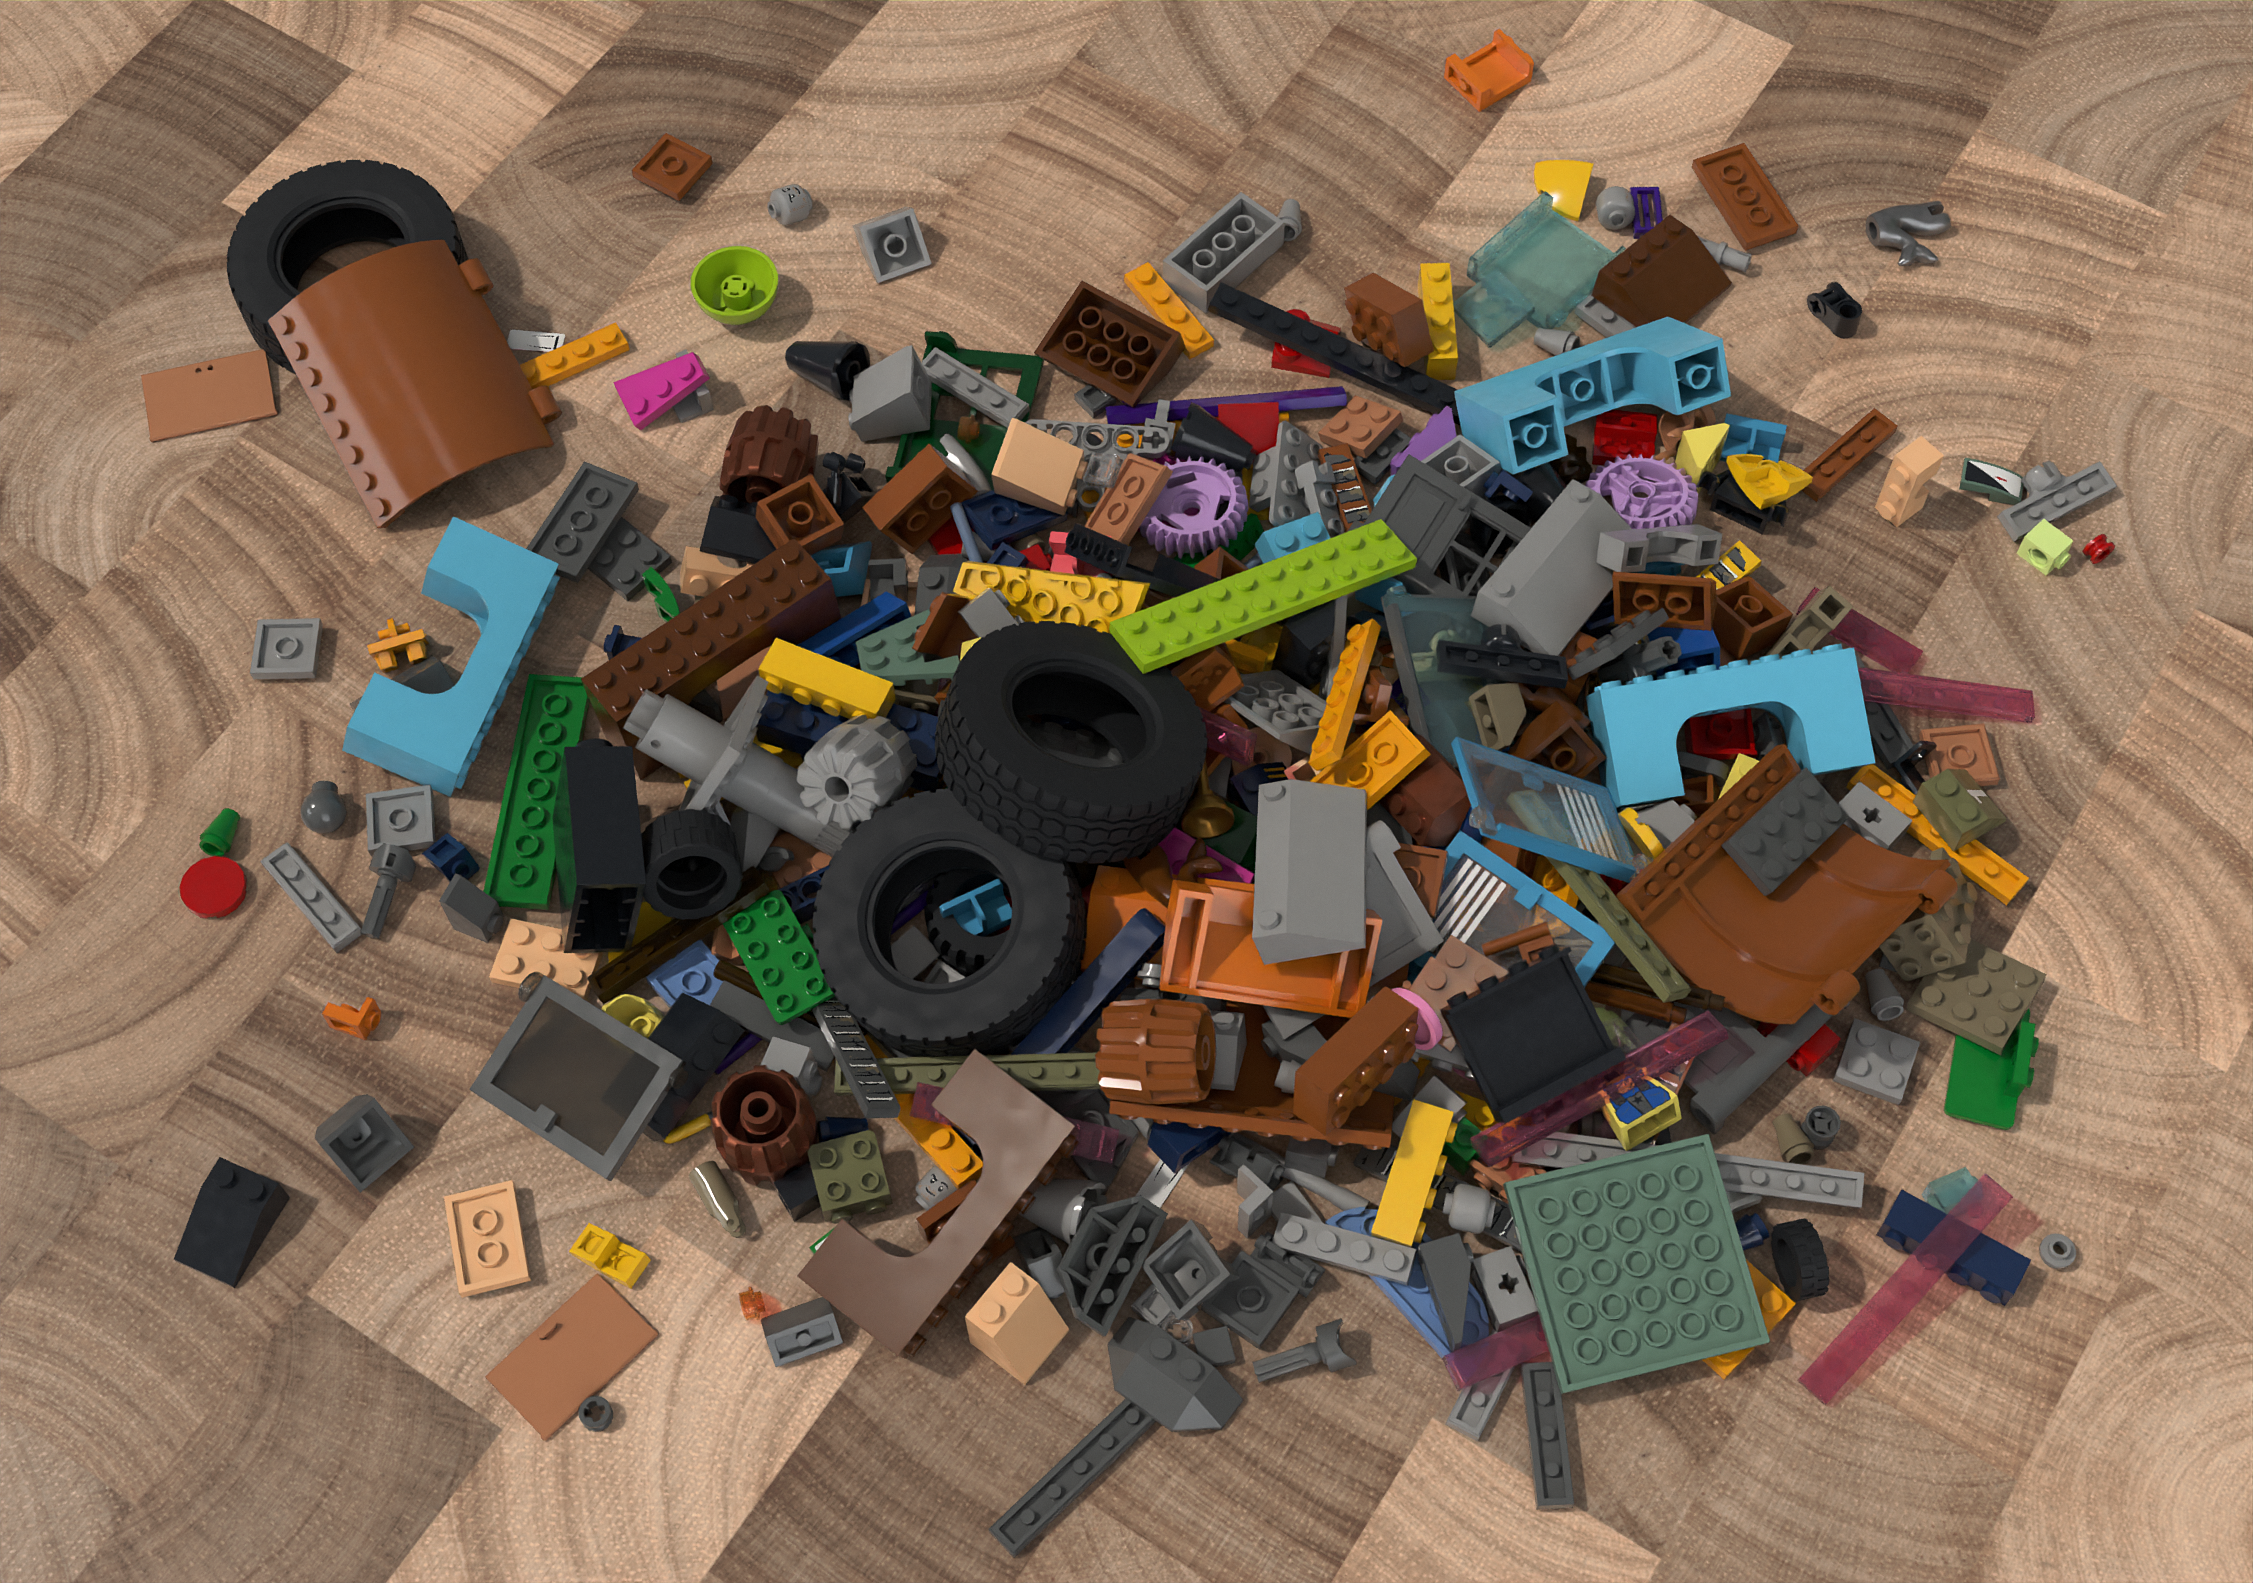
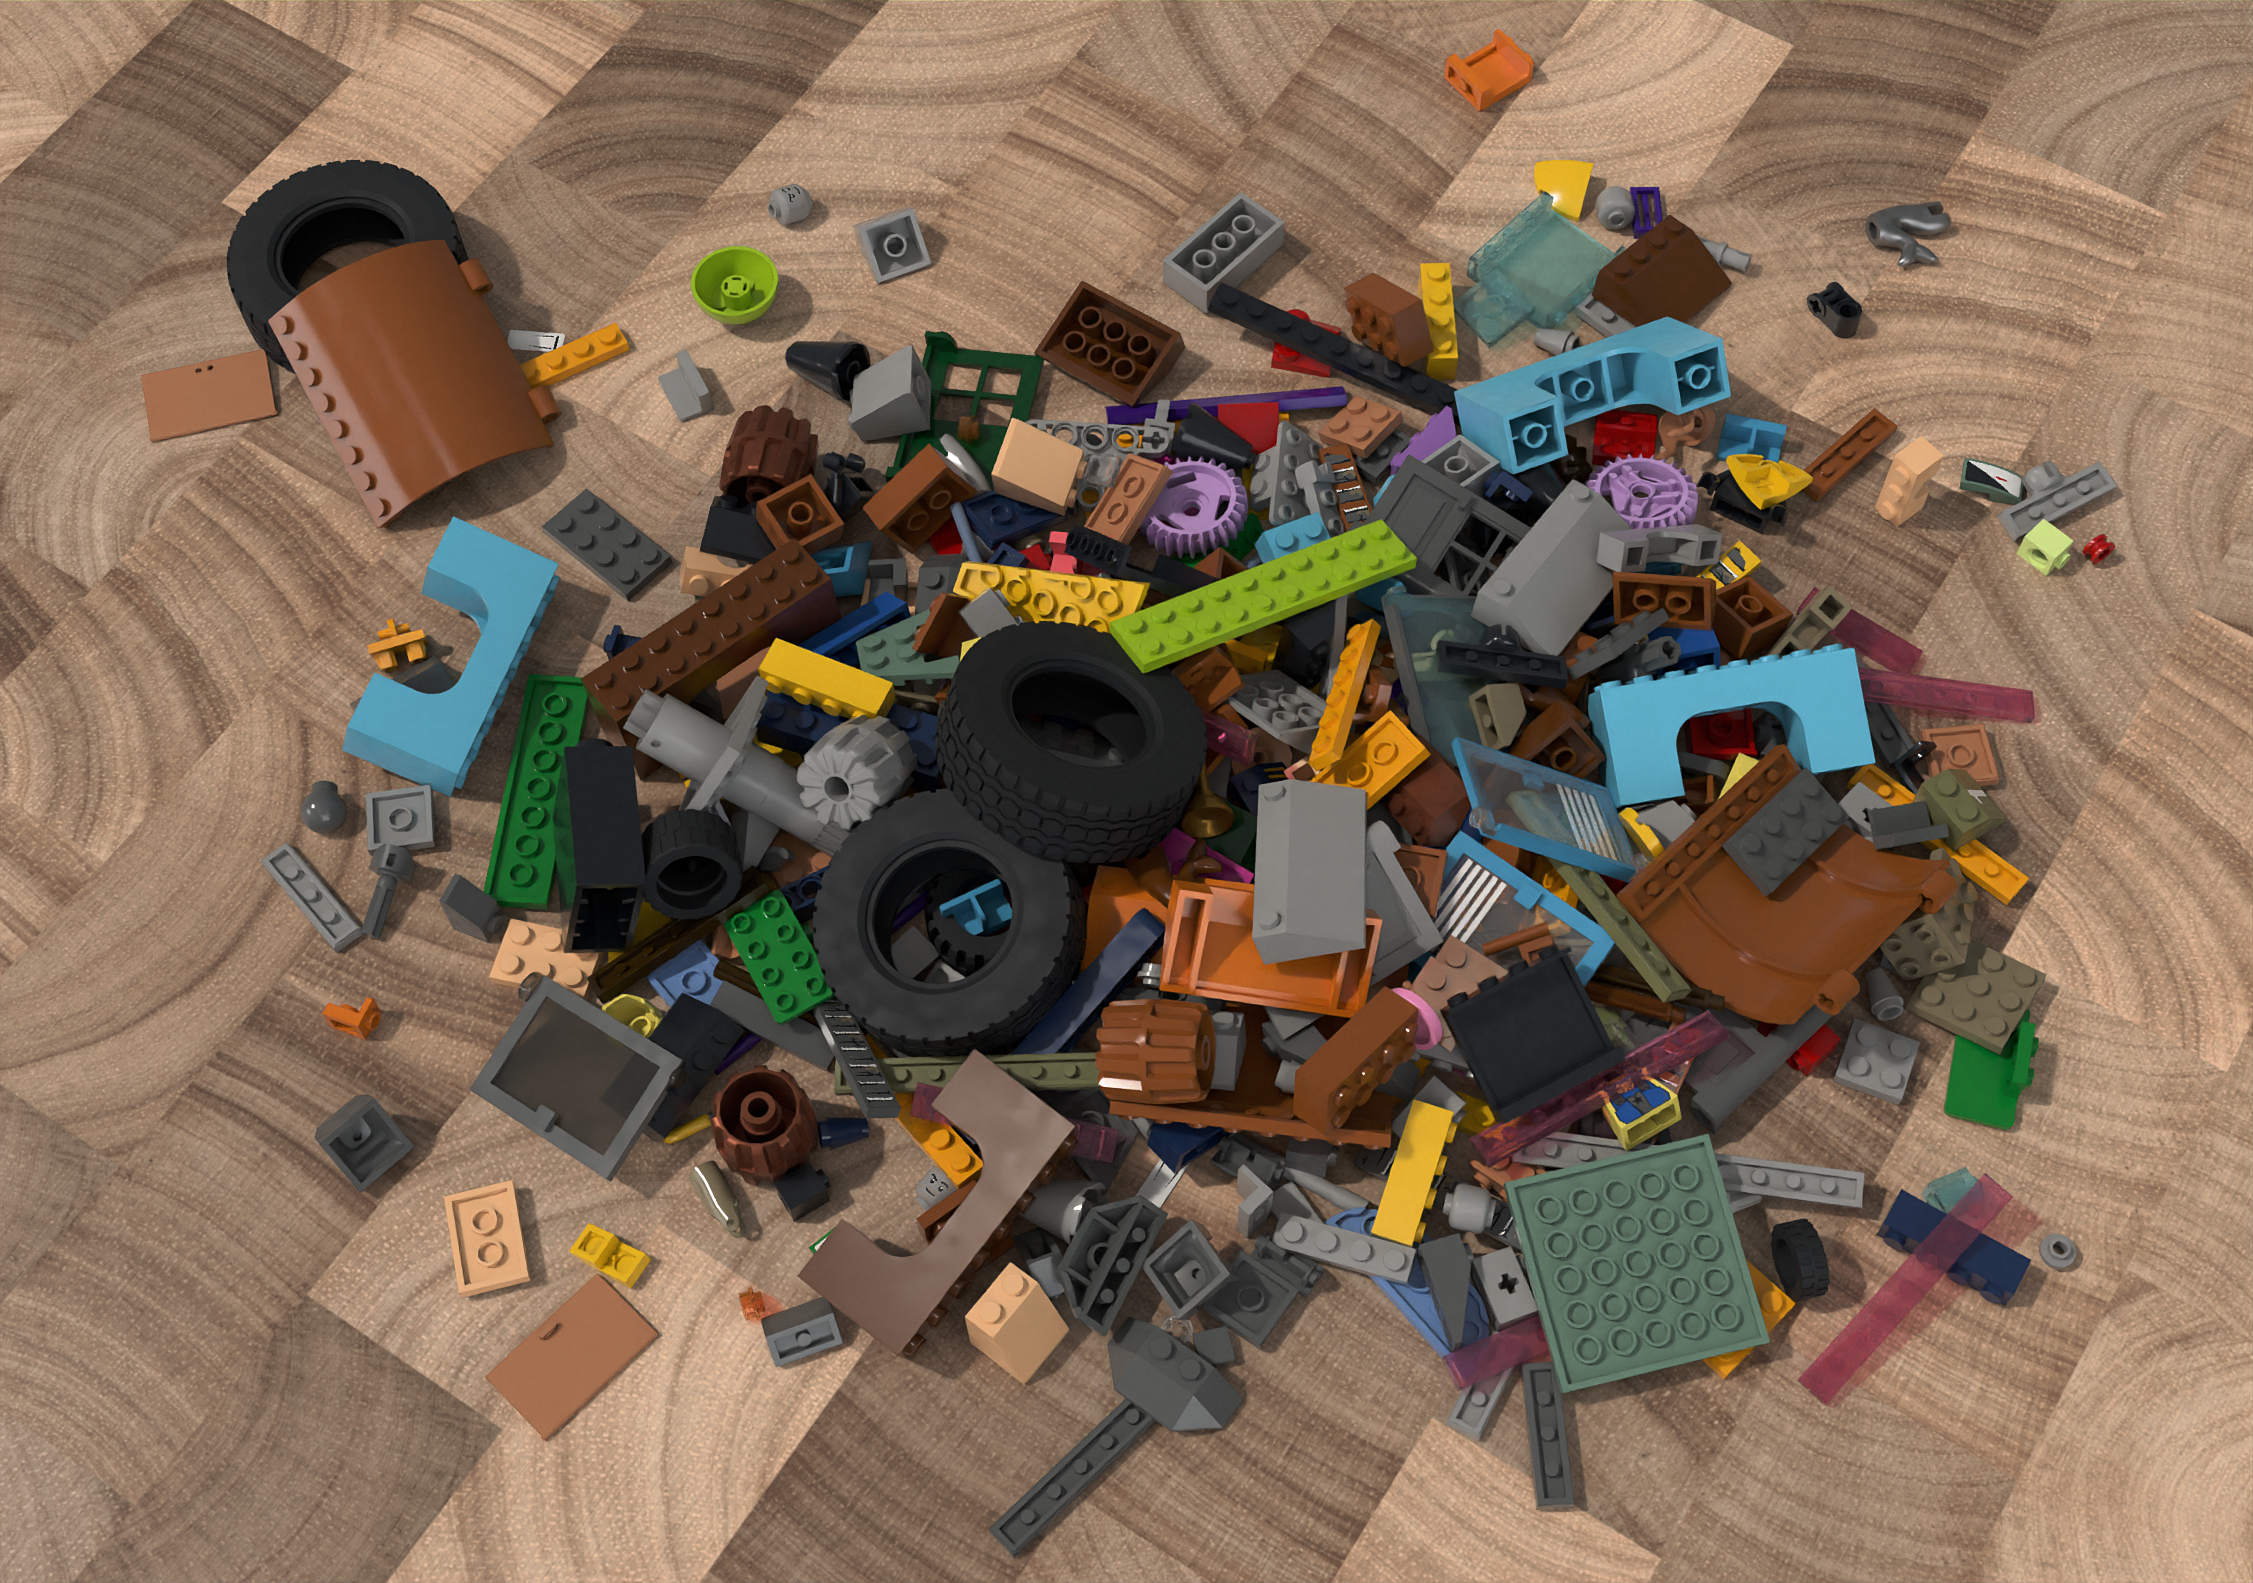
black slope [174,1157,290,1288] -> none
red tile [179,856,247,919] -> none
green cone [199,808,240,857] -> none
light grey plate [250,618,323,680] -> none
dark blue bracket [422,833,480,883] -> none
dark grey plate [526,461,639,583] -> none
dark grey bush [578,1396,613,1432] -> none
dark pink wing [613,352,710,430] -> none
dark orange plate [632,133,713,201] -> none
green slope [642,567,680,622] -> none
light grey brick [761,1037,822,1100] -> none
olive bracket [808,1130,893,1224] -> none
light grey tile [921,347,1030,428] -> none
dark grey tile [1074,384,1116,419] -> none
light orange plate [1124,262,1214,360] -> none
light grey tile [1131,1283,1174,1328] -> none
dark grey piece [1252,1318,1357,1383] -> none
light grey cone [1277,199,1302,241] -> none
green brick [1442,1117,1490,1176] -> none
light yellow slope [1675,423,1730,494] -> none
dark orange plate [1692,143,1798,251] -> none
dark blue cone [1735,1213,1770,1251] -> none
dark tan cone [1772,1113,1815,1165] -> none
dark grey wheel [1800,1105,1841,1150] -> none
none -> dark grey panel [1868,801,1949,850]

